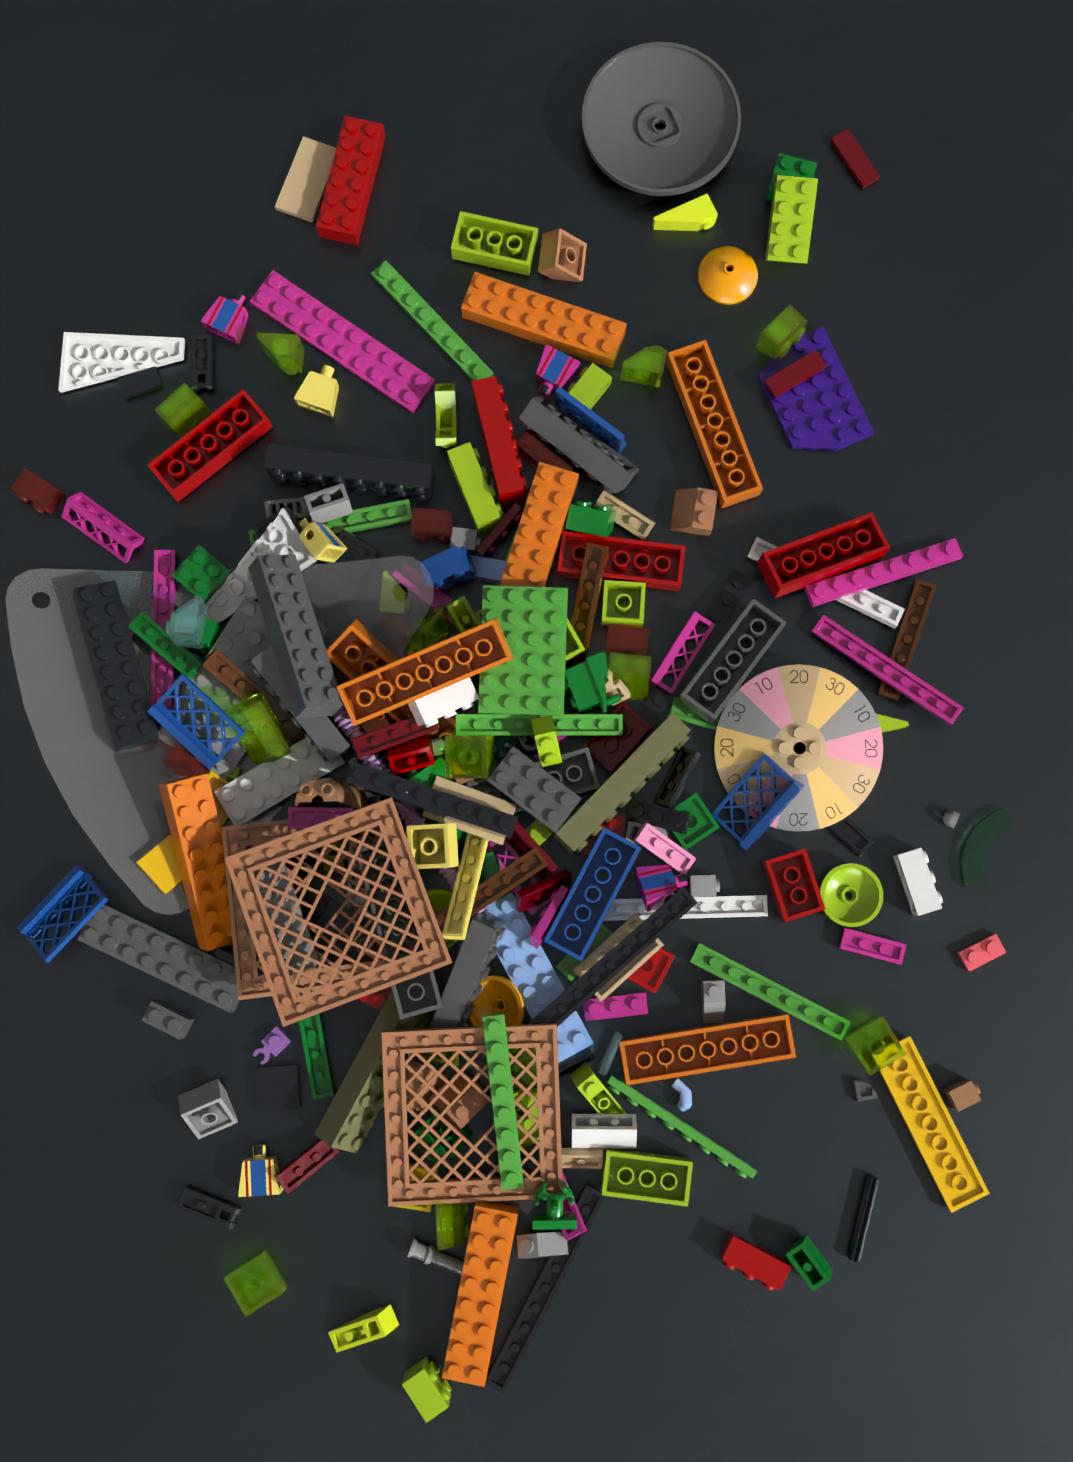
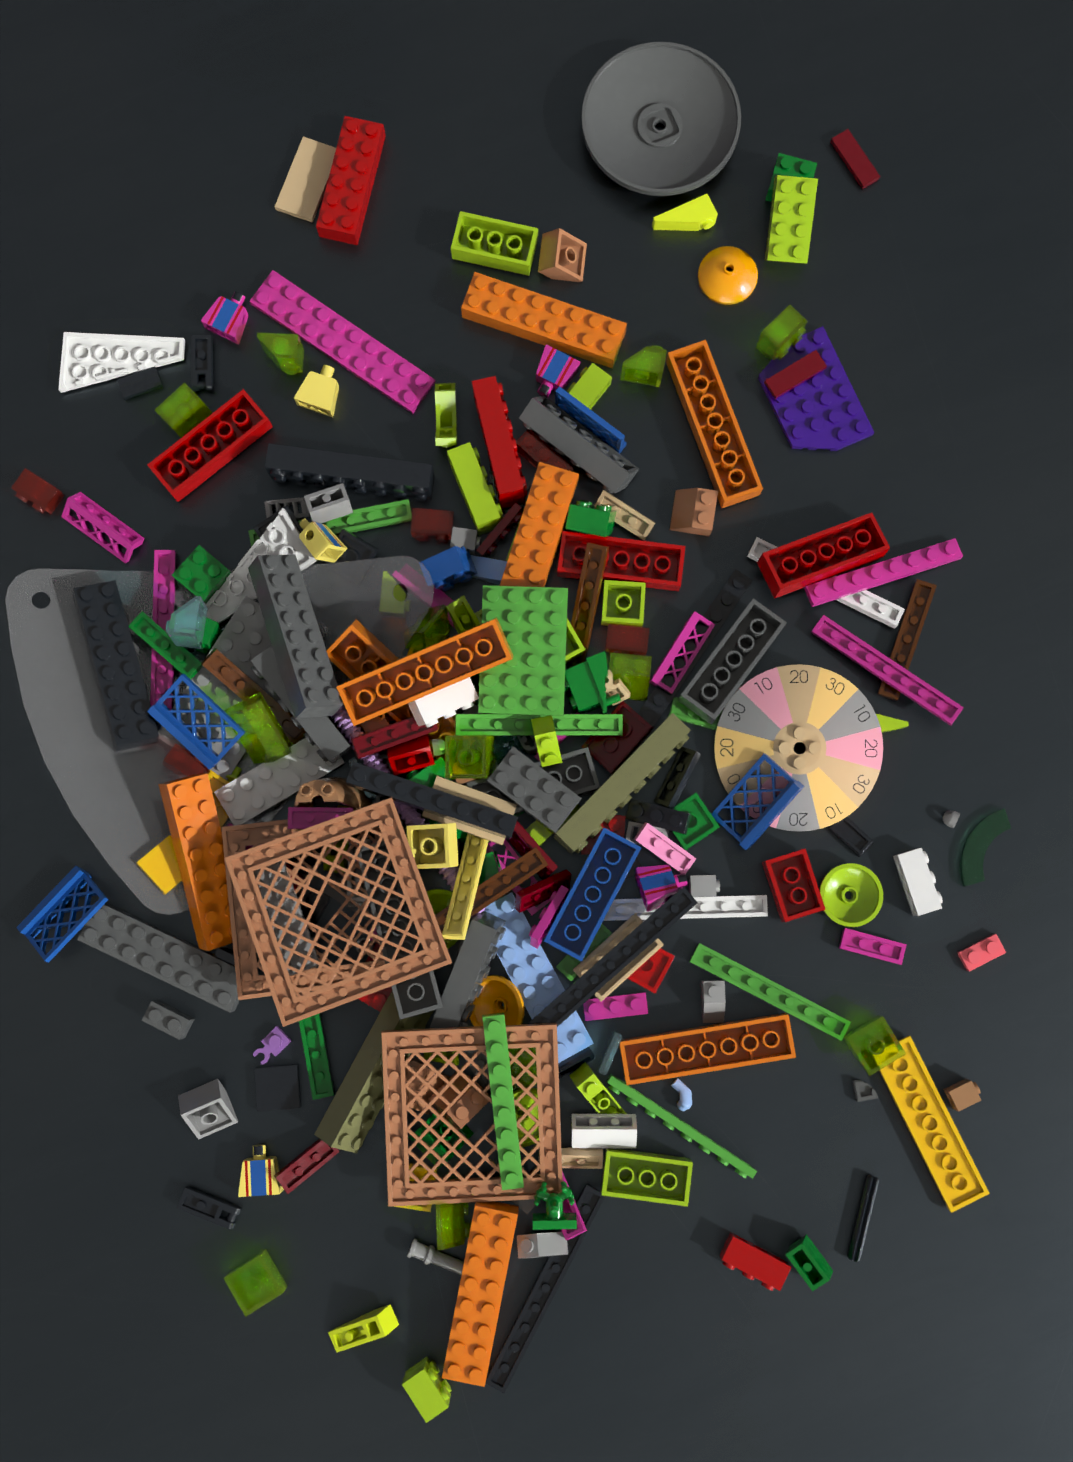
bright green plate [371,260,494,381] -> none

